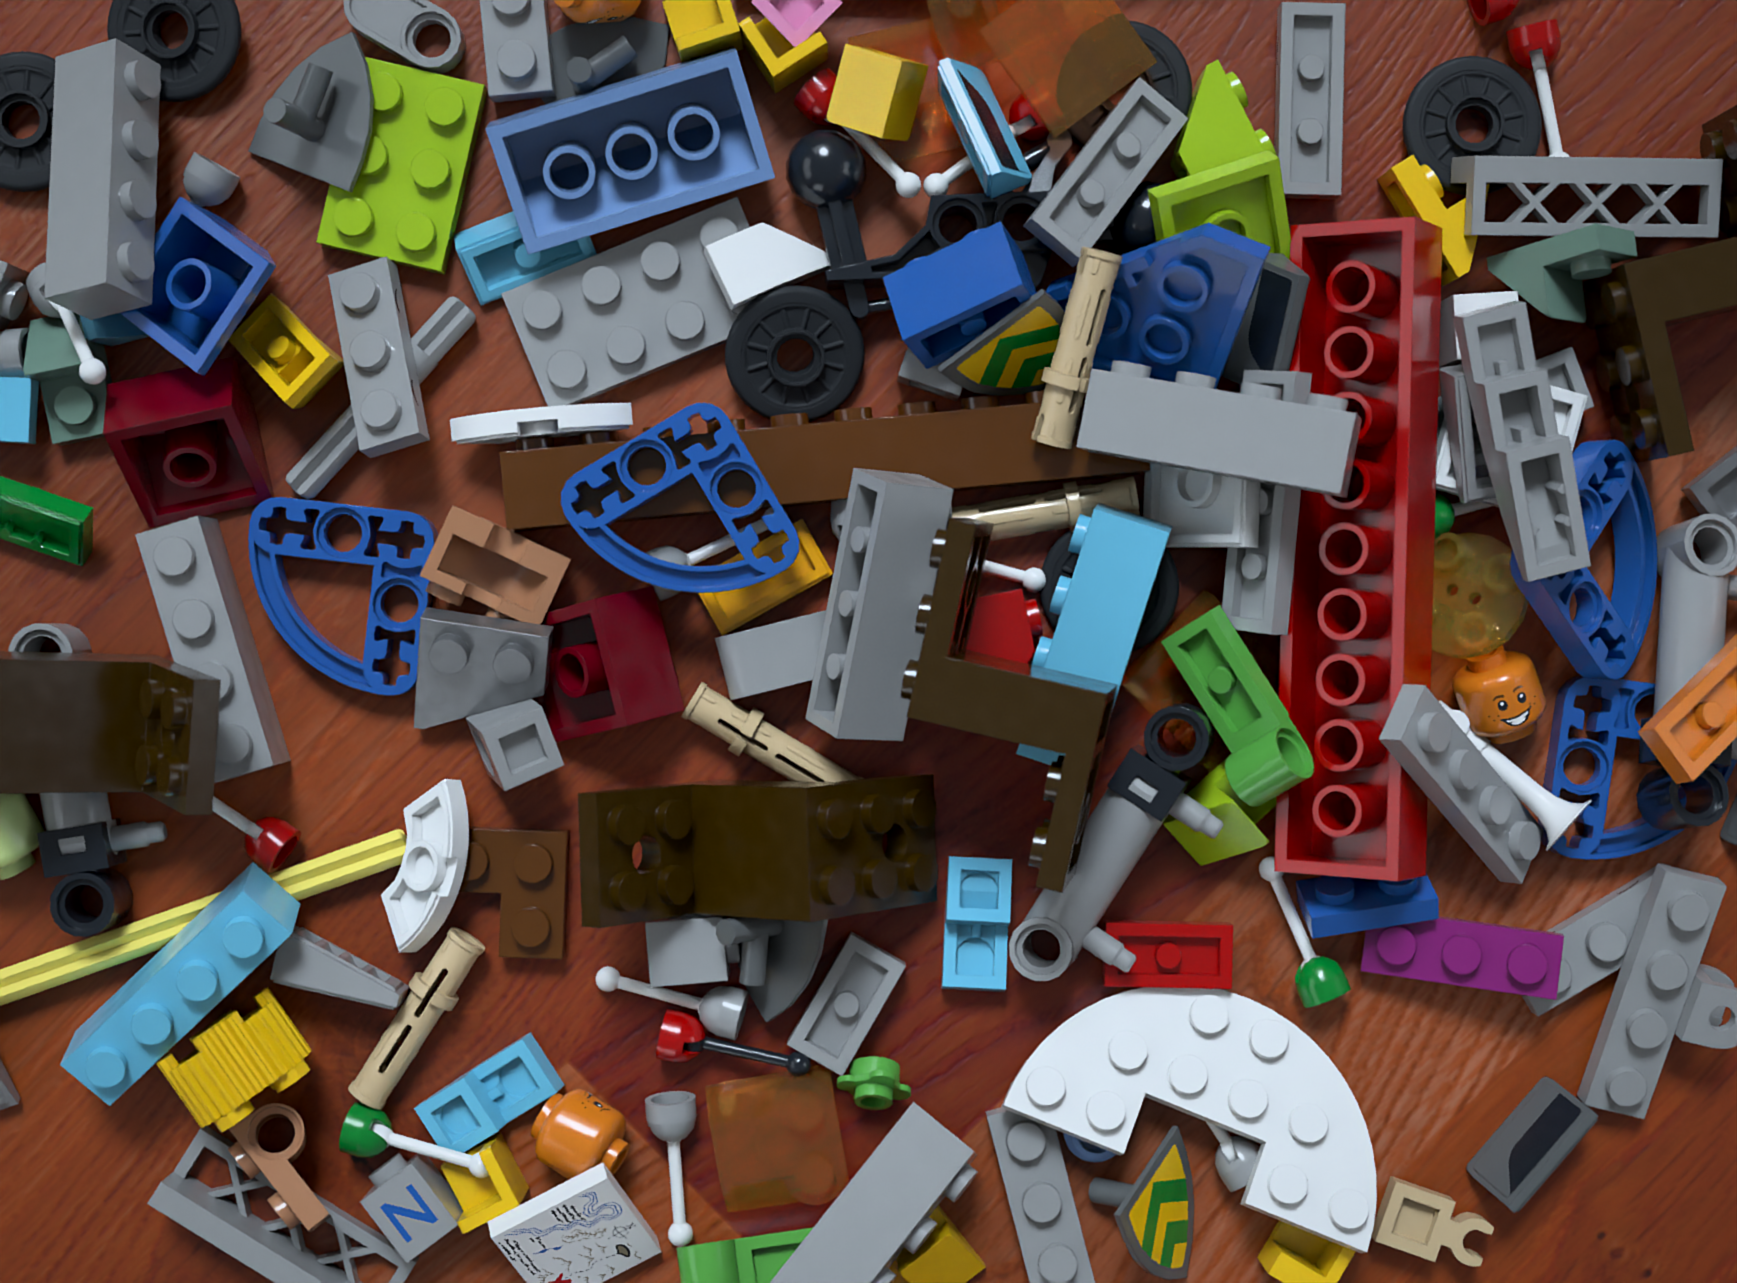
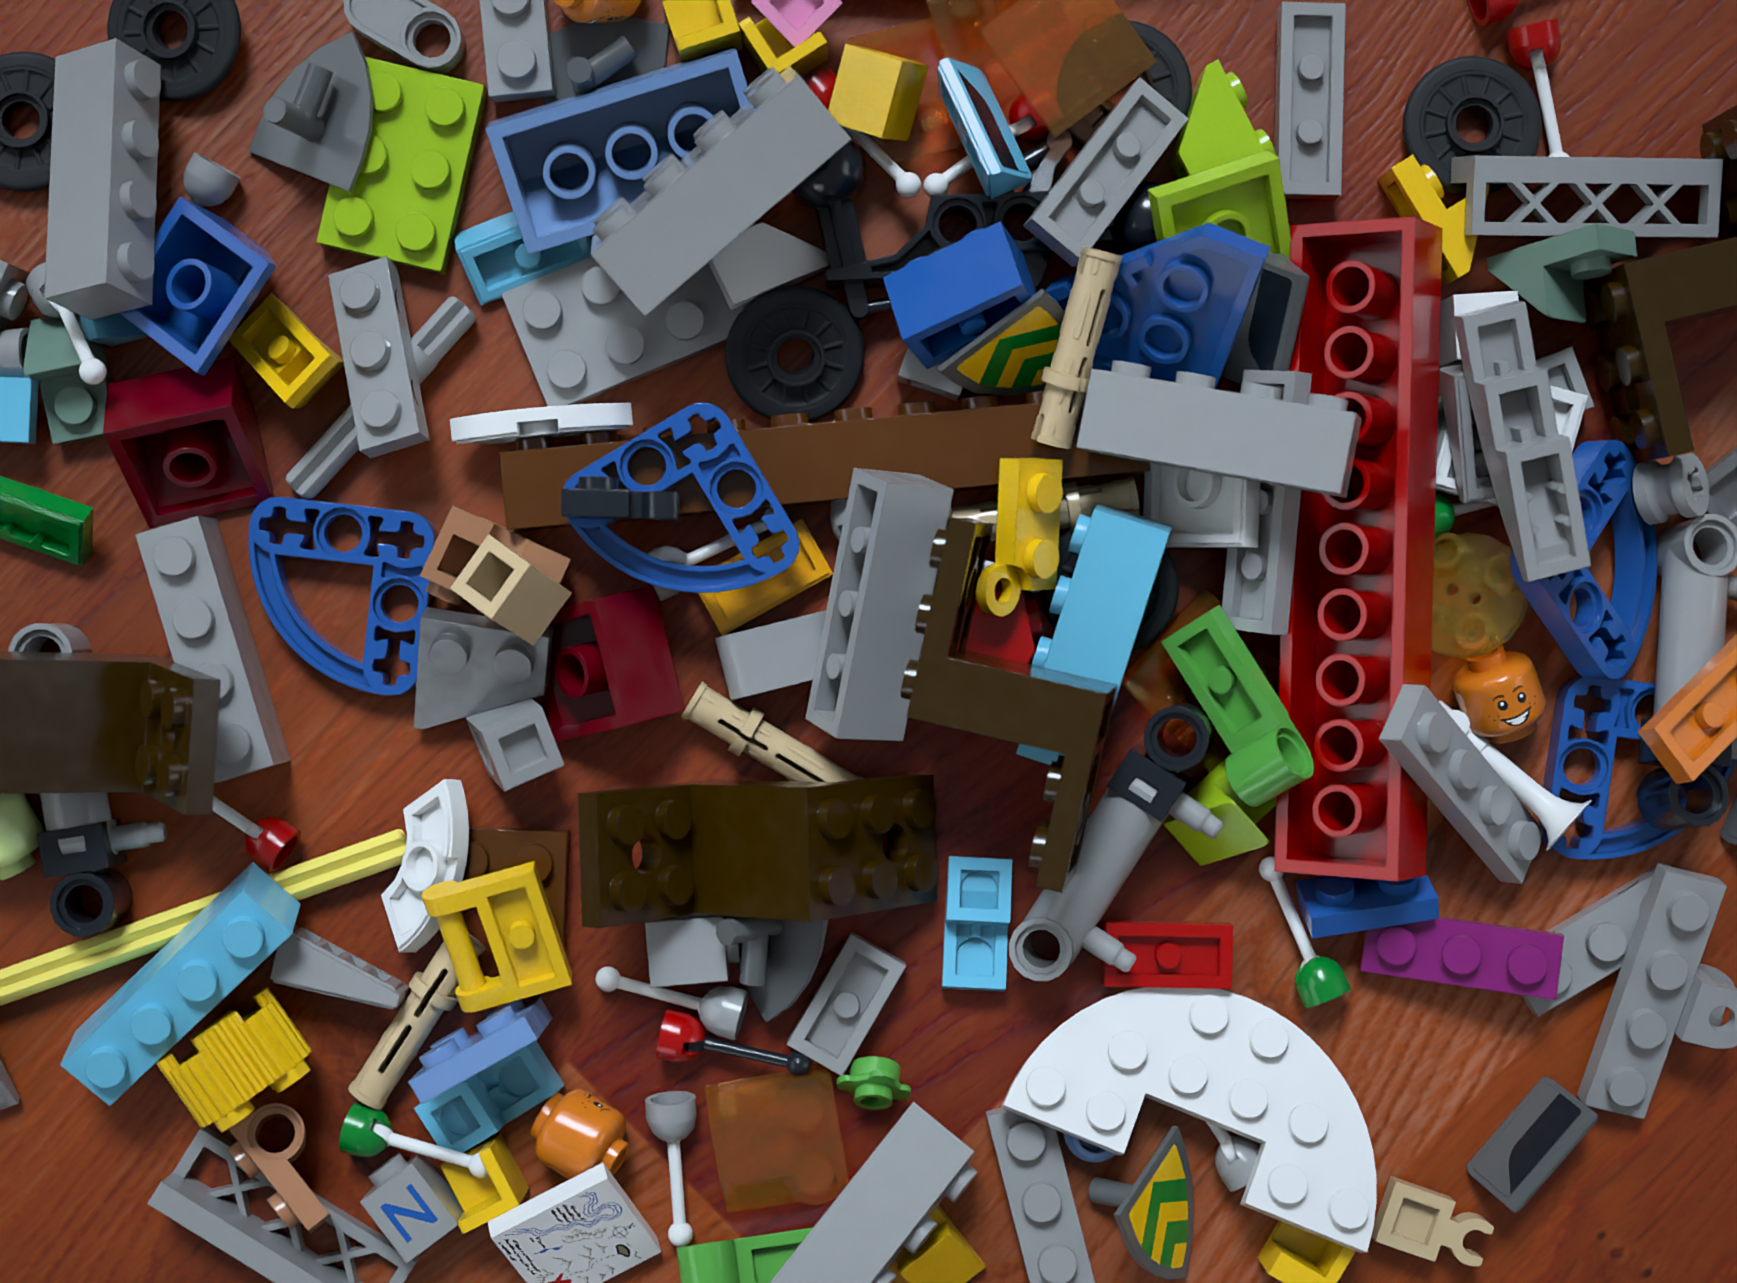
none -> medium blue plate [409,996,553,1105]
none -> yellow plate [421,861,572,1013]
none -> tan brick [450,534,572,646]
none -> black plate [561,476,680,520]
none -> light grey brick [591,66,851,316]
none -> yellow hinge [976,458,1063,617]
none -> light grey wheel [1632,453,1709,525]

